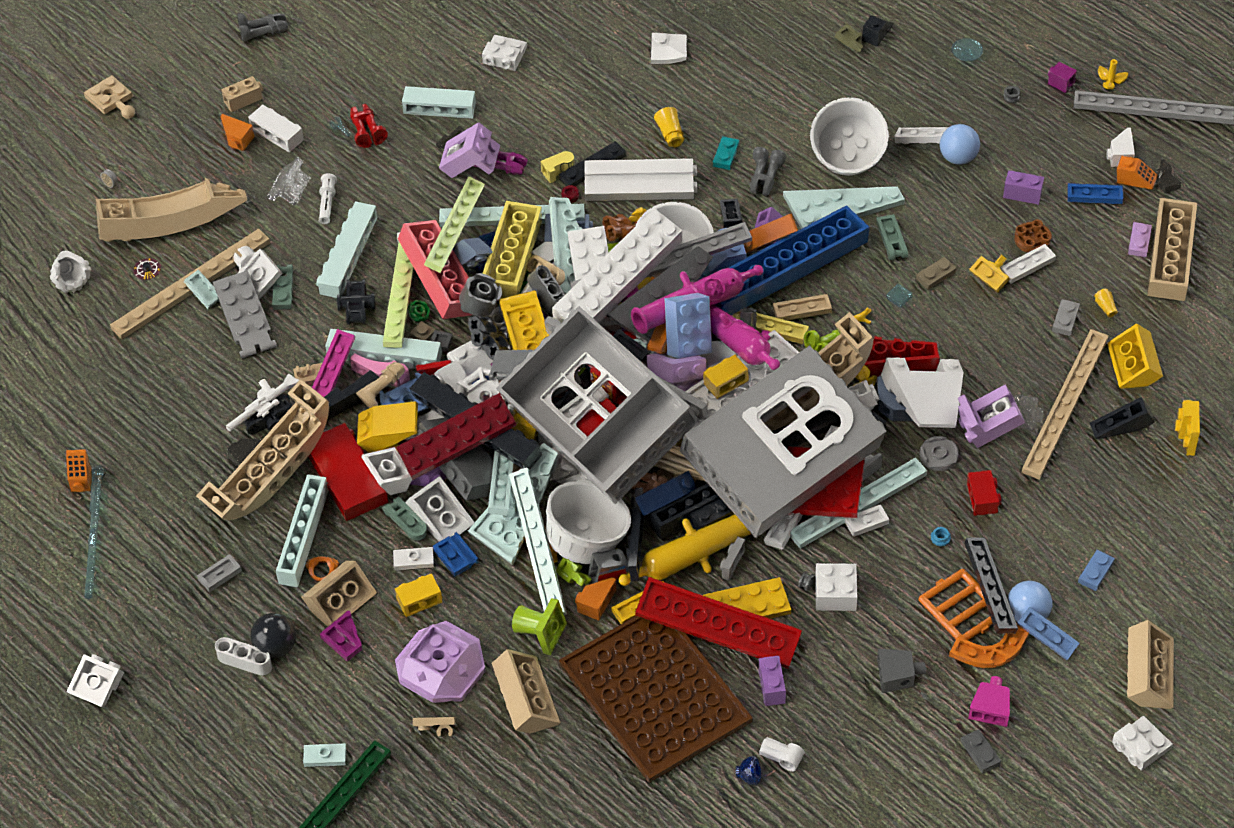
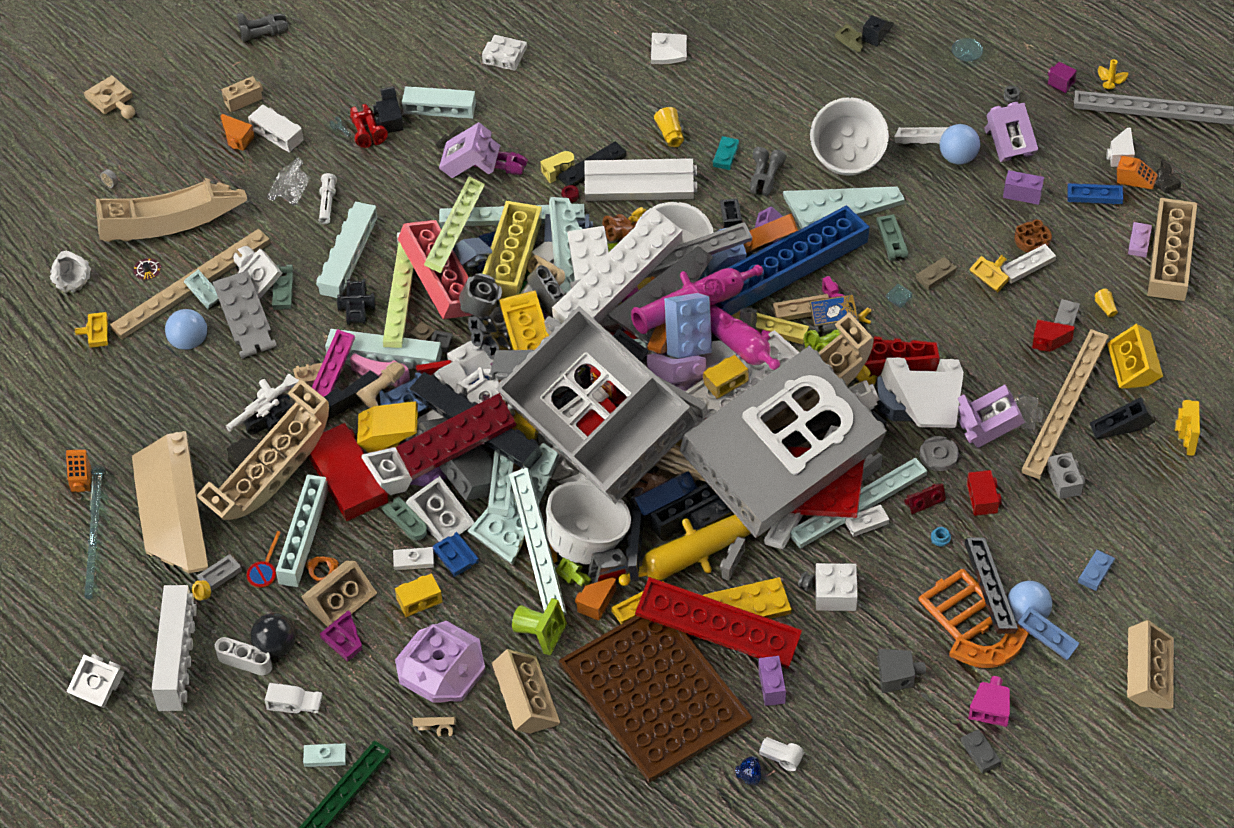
green plate [408,300,430,322] -> none
white plate [1112,716,1173,771] -> none
none -> yellow plate [75,312,108,348]
none -> tan slope [132,431,208,573]
none -> white brick [152,585,197,711]
none -> light blue piece [165,309,207,349]
none -> yellow tile [192,580,211,601]
none -> piece [246,531,280,588]
none -> white piece [265,683,323,713]
none -> black hinge [373,86,404,133]
none -> piece [809,294,859,334]
none -> dark pink plate [822,276,845,298]
none -> dark red hinge [904,483,946,514]
none -> lavender brick [984,102,1038,163]
none -> red slope [1032,319,1075,352]
none -> light grey brick [1047,452,1085,499]

